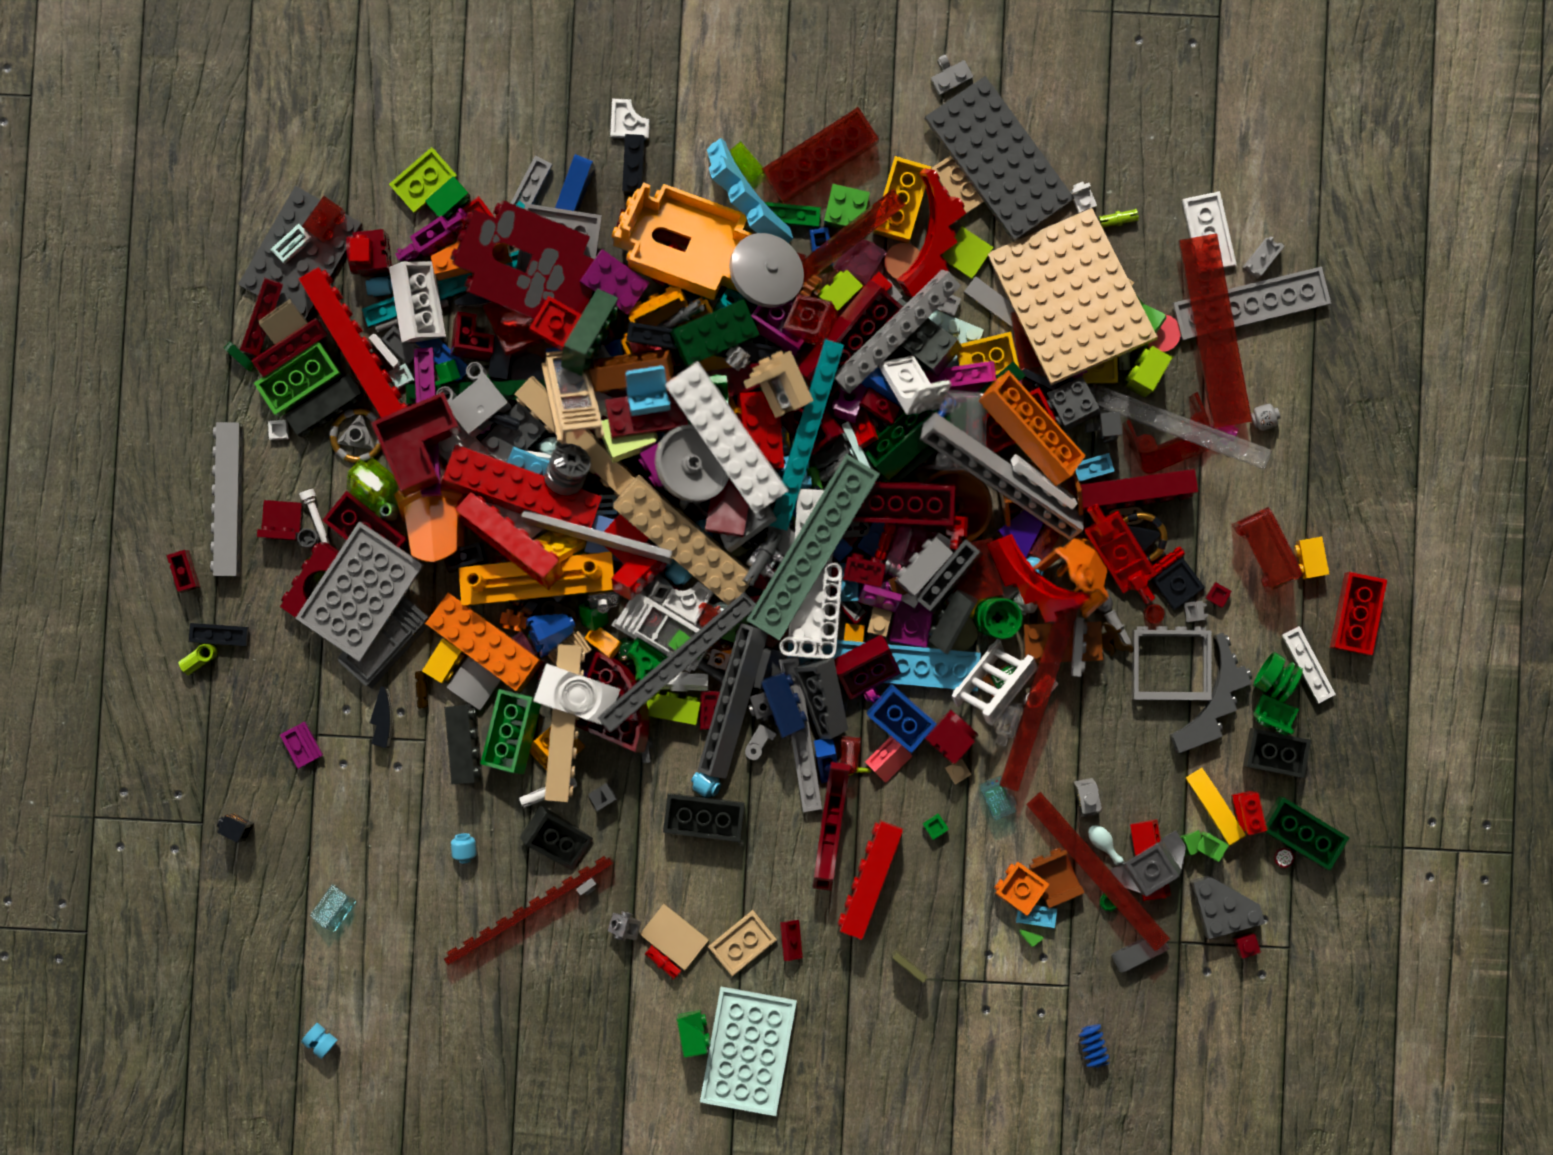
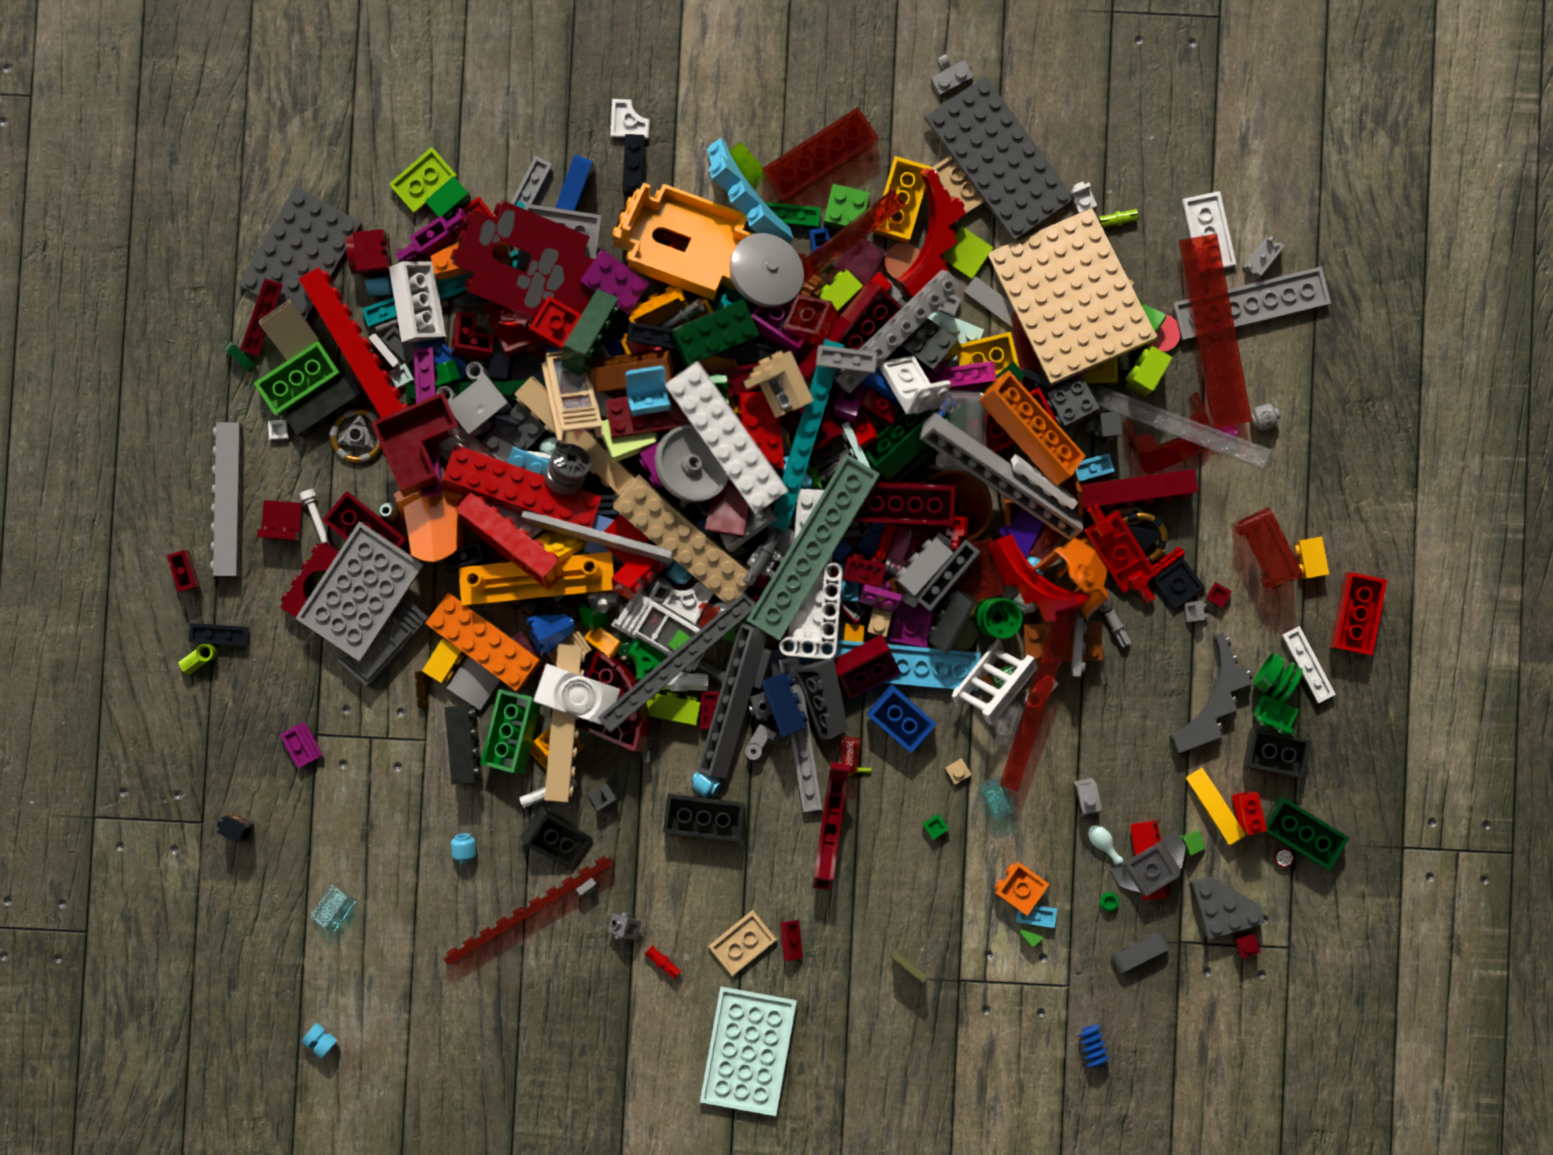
dark red plate [252,318,327,377] -> none
light aqua tile [271,224,313,264] -> none
dark grey wheel [297,528,320,548] -> none
clear red brick [302,196,346,243] -> none
clear neon green brick [346,457,398,513] -> none
red brick [349,235,372,264] -> none
black slope [369,686,393,748] -> none
orange piece [499,609,528,632] -> none
tan tile [640,904,709,970] -> none
green slope [677,1010,711,1057] -> none
reddish brown brick [706,639,734,670] -> none
light grey gear [725,345,750,371] -> none
blue slope [814,738,837,783] -> none
red brick [837,820,903,940] -> none
dark pink plate [863,687,880,703] -> none
coral panel [865,736,912,782] -> none
dark red piece [924,709,979,764] -> none
clear red plate [1026,792,1170,952] -> none
dark orange panel [1029,847,1084,908] -> none
dark brown piece [1101,622,1134,656] -> none
light grey window [1132,626,1212,700] -> none
clear red wheel [1143,604,1165,623] -> none
bright green panel [1197,831,1229,862] -> none
none -> light grey plate [816,345,877,373]

